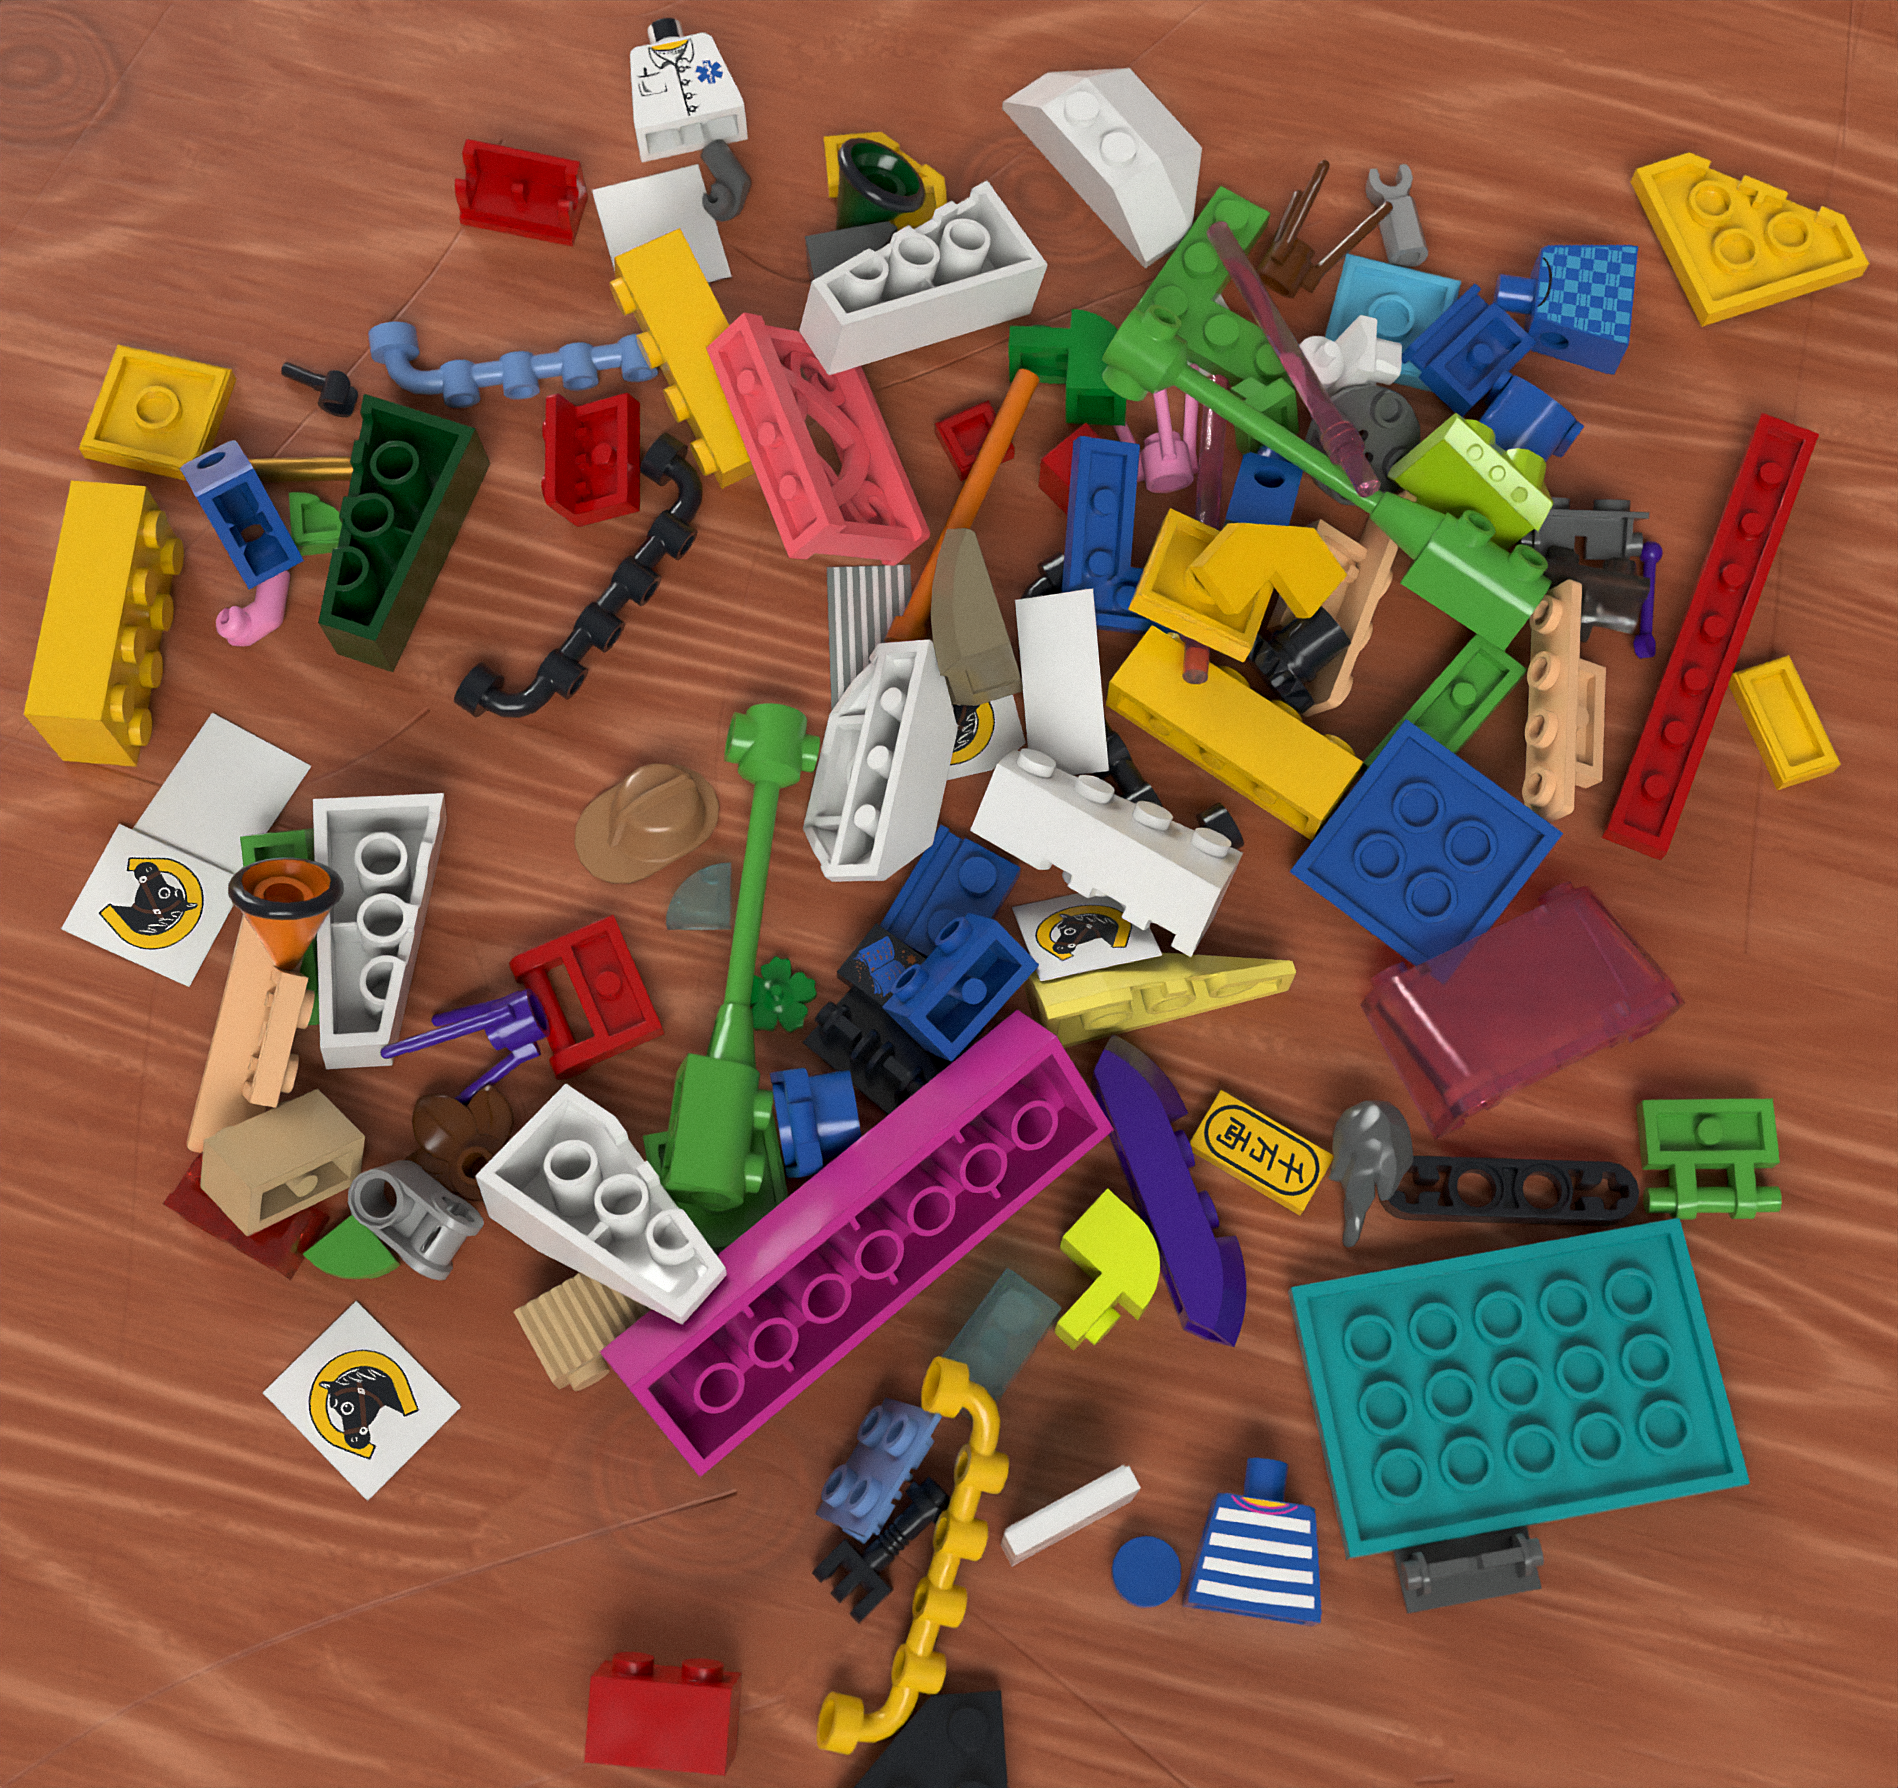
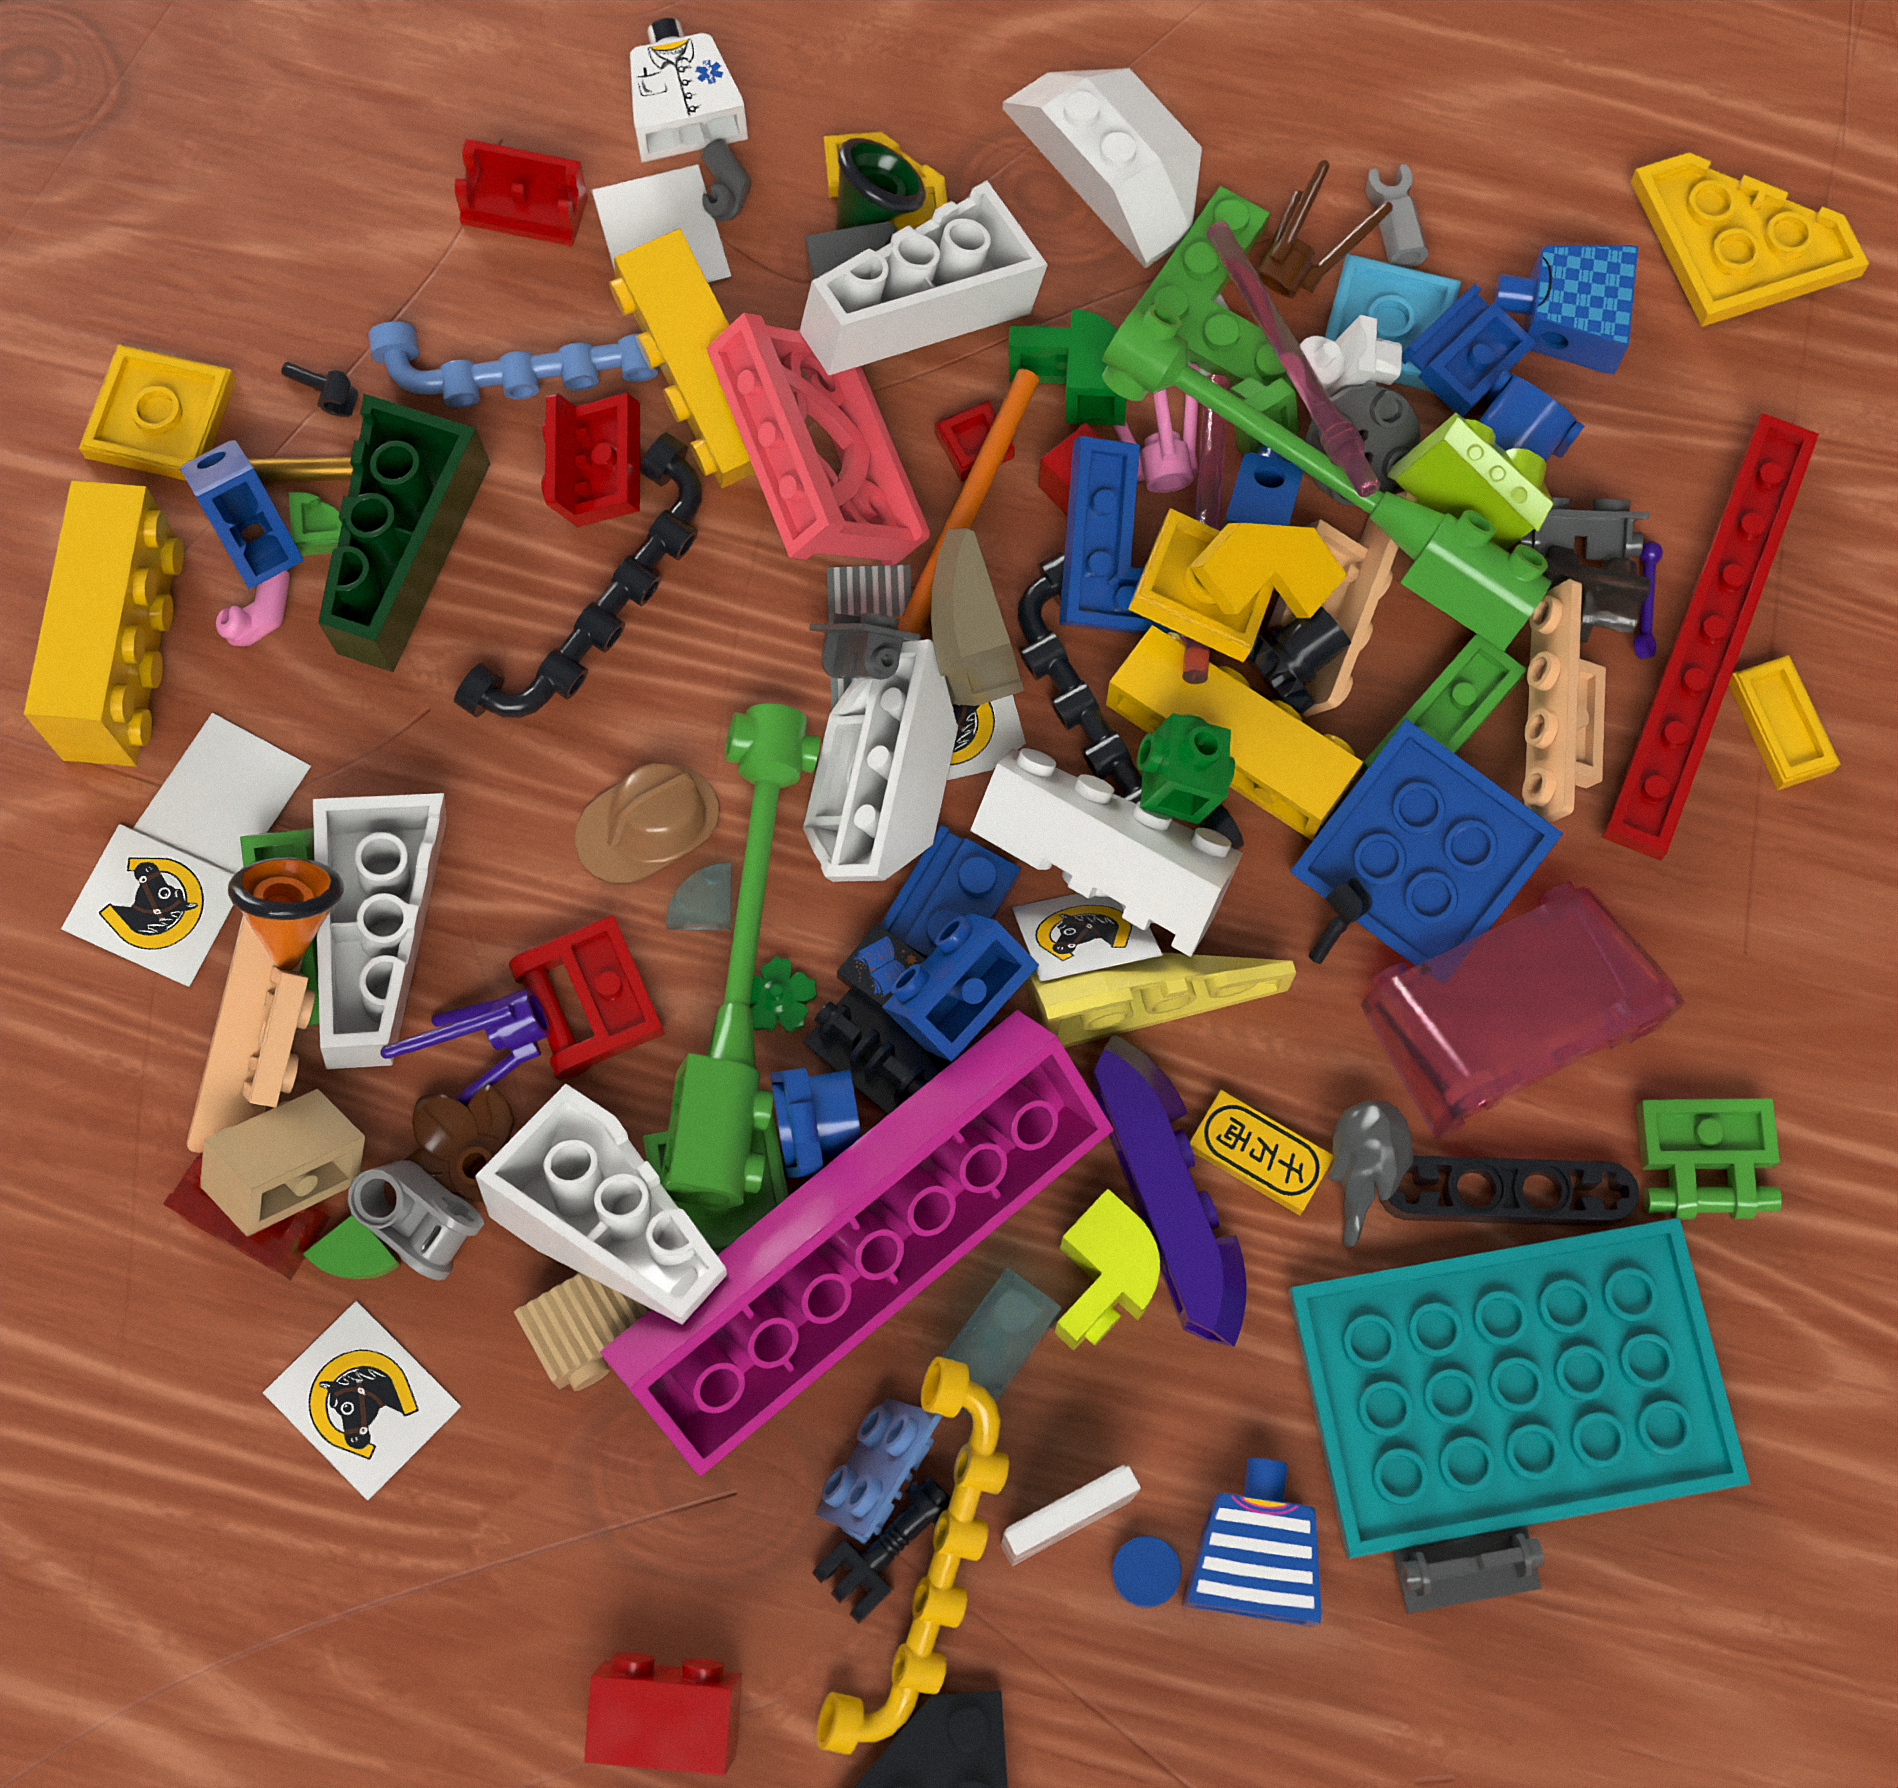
white sticker [1015,588,1109,775] -> none
none -> dark grey hinge [809,613,921,680]
none -> green brick [1137,713,1235,824]
none -> black hand [1308,877,1372,964]

